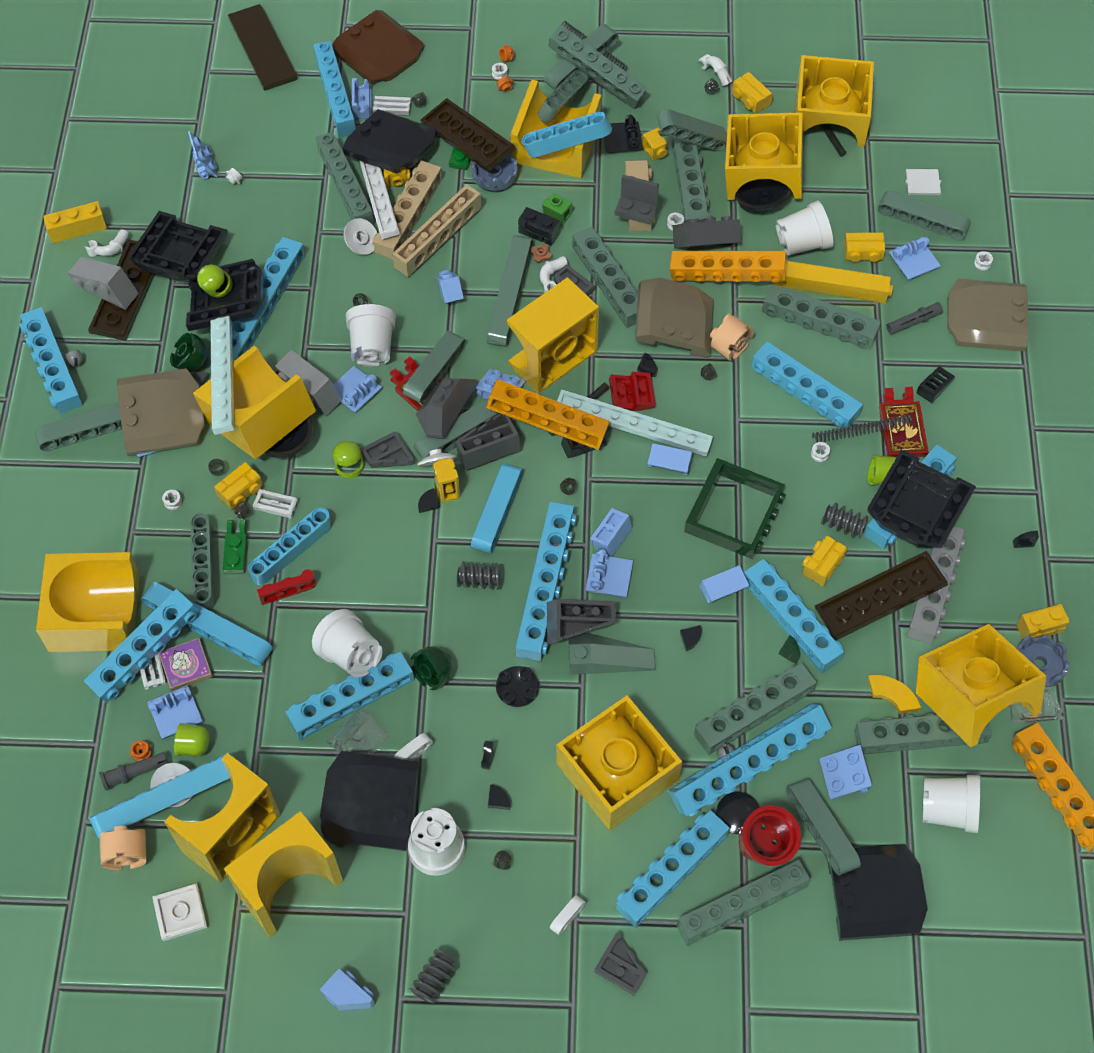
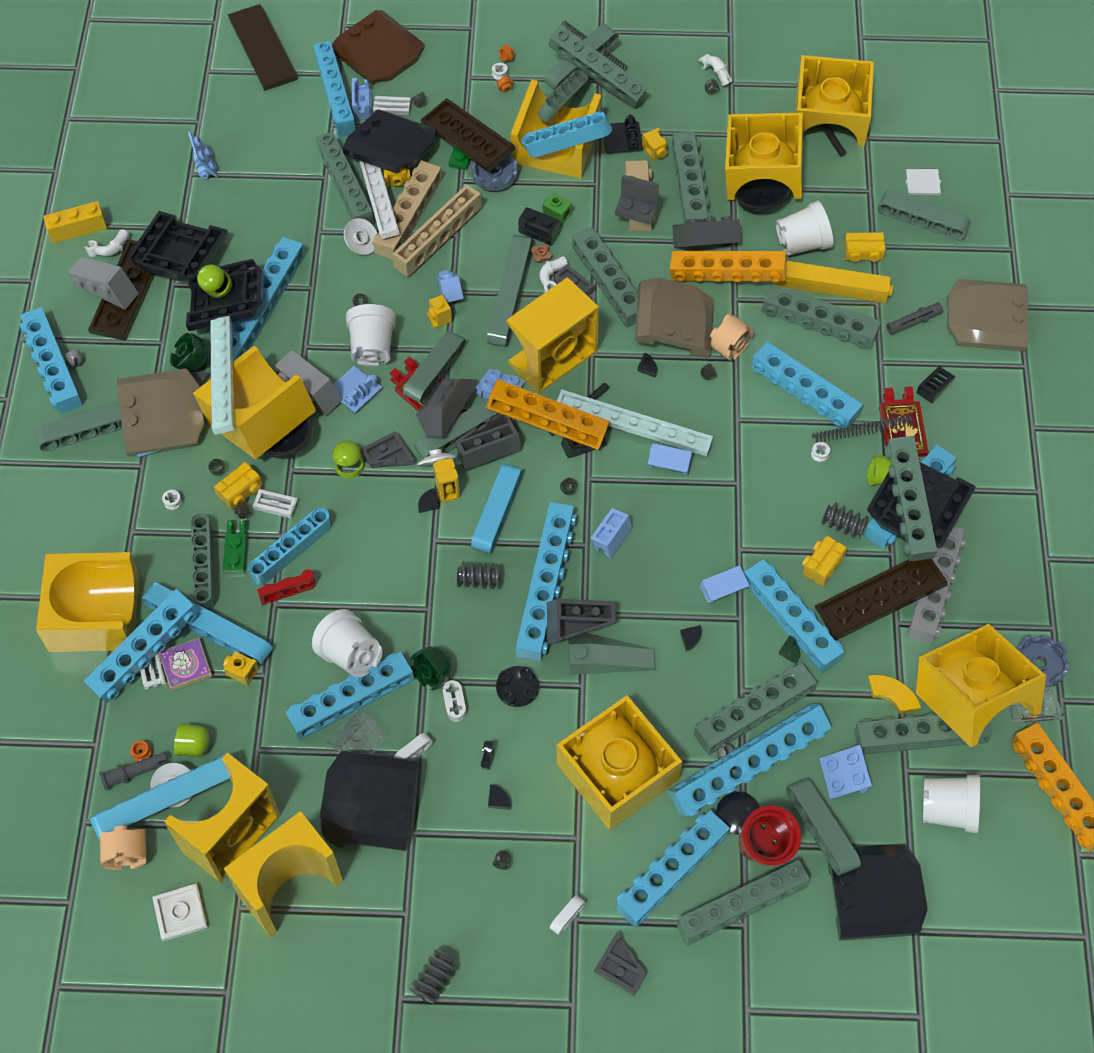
light blue hinge [147,685,203,739] -> none
white plate [226,168,243,185] -> none
light blue slope [320,969,375,1011] -> none
white piece [408,808,466,876] -> none
light blue hinge [585,550,633,598] -> none
red slope [609,371,656,411] -> none
sand green beam [657,109,727,151] -> none
white bush [667,212,684,231] -> none
dark green window [684,458,786,559] -> none
yellow brick [732,72,773,114] -> none
light blue hinge [889,236,941,280] -> none
white bush [974,251,993,271] -> none
black tile [1013,530,1039,548] -> none
yellow brick [1017,604,1069,639] -> none
none -> yellow brick [223,651,259,686]
none -> yellow brick [426,294,452,329]
none -> white beam [443,680,466,722]
none -> sand green brick [885,436,937,561]

